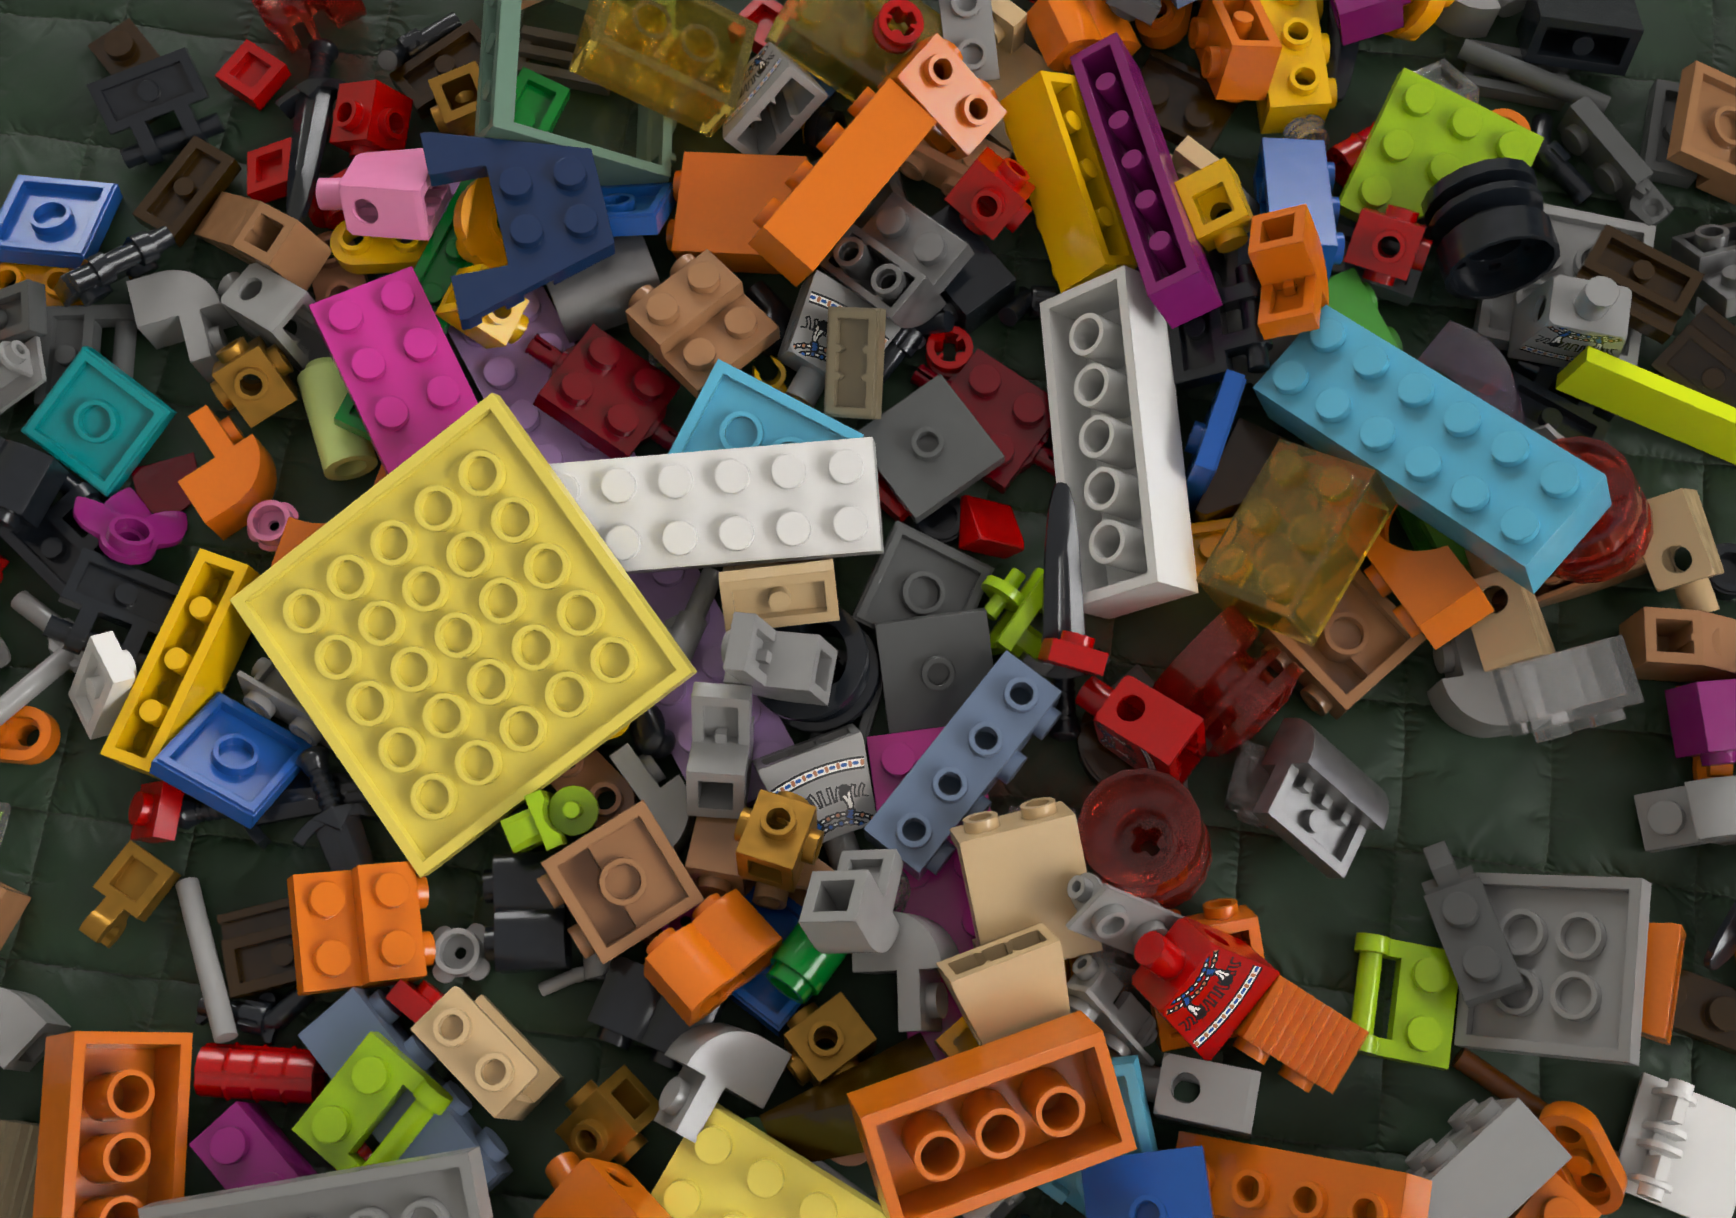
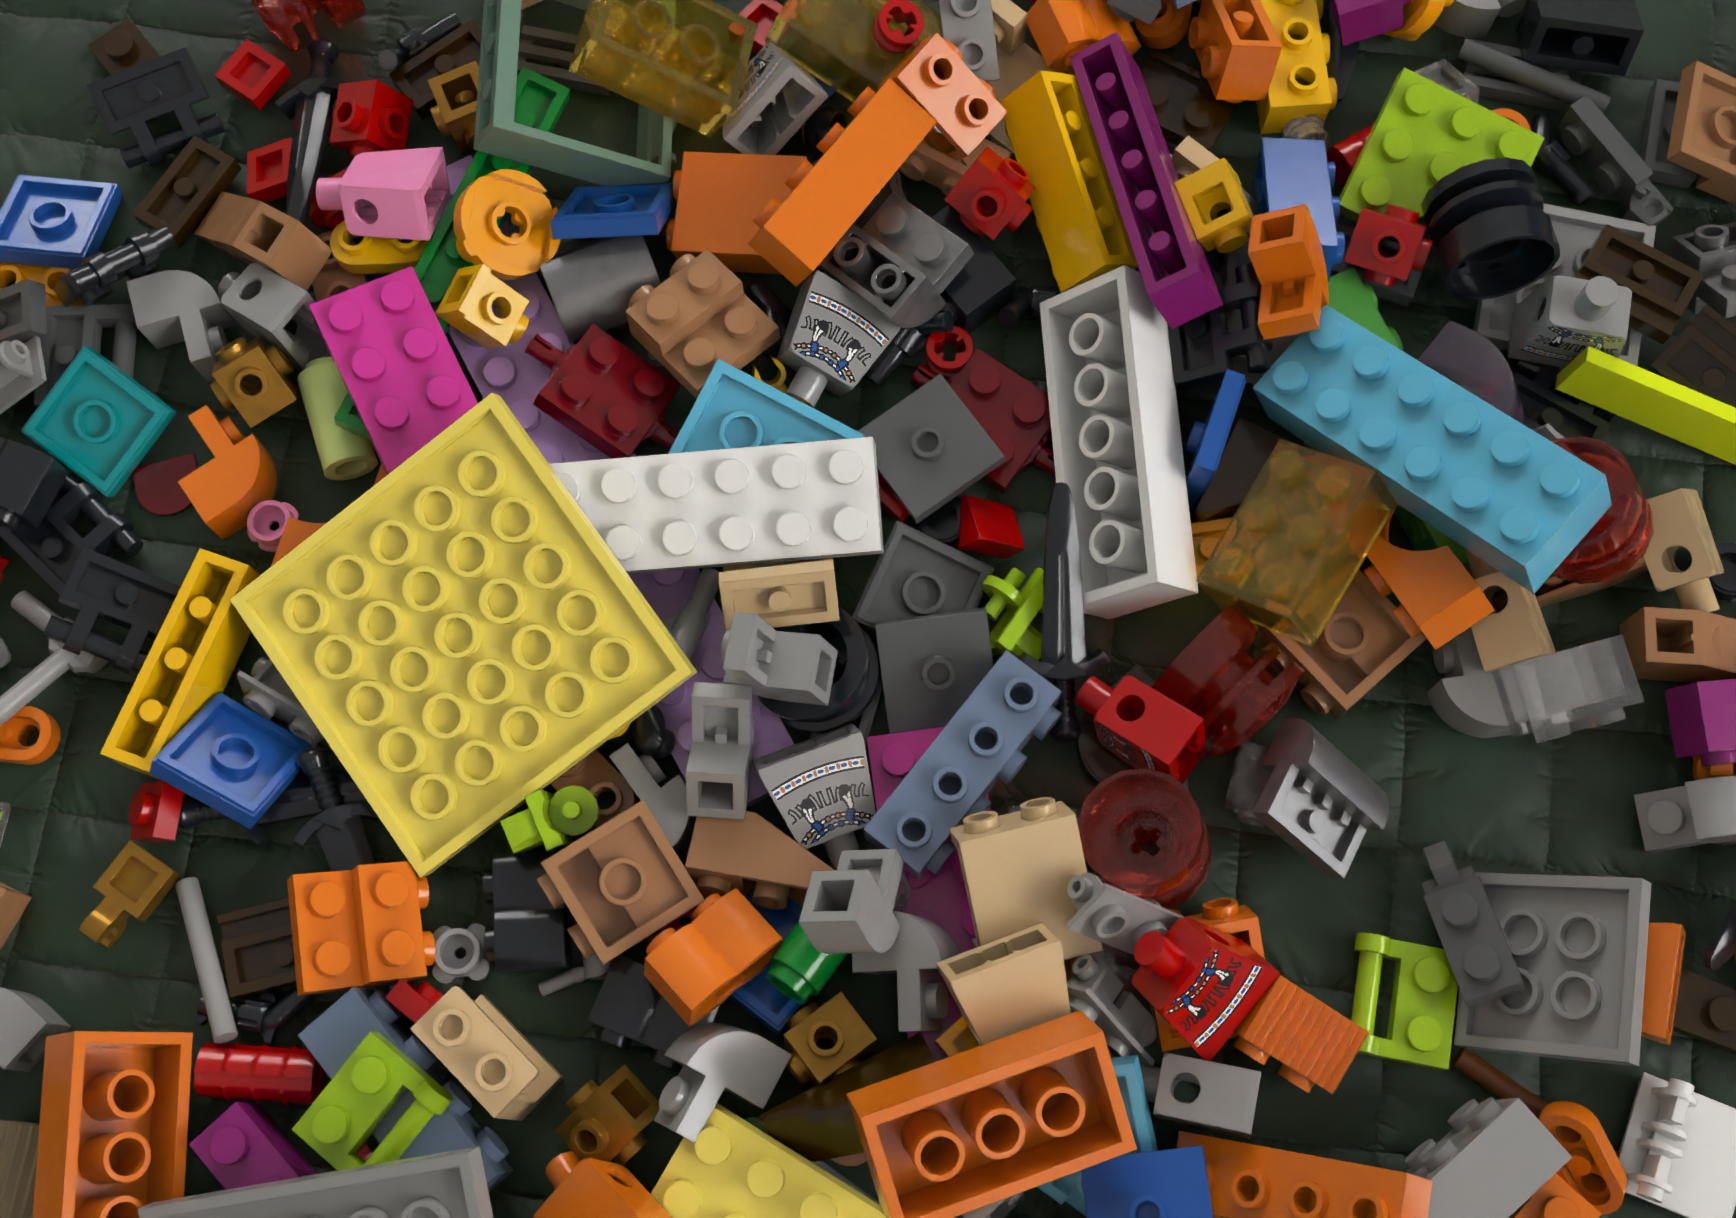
white plate [68,631,137,740] -> none
magenta plate [73,487,188,565] -> none
dark blue wing [420,132,615,330] -> none
pearl gold brick [734,789,824,893] -> none
dark tan plate [824,306,886,420] -> none
red plate [1038,630,1109,676] -> none

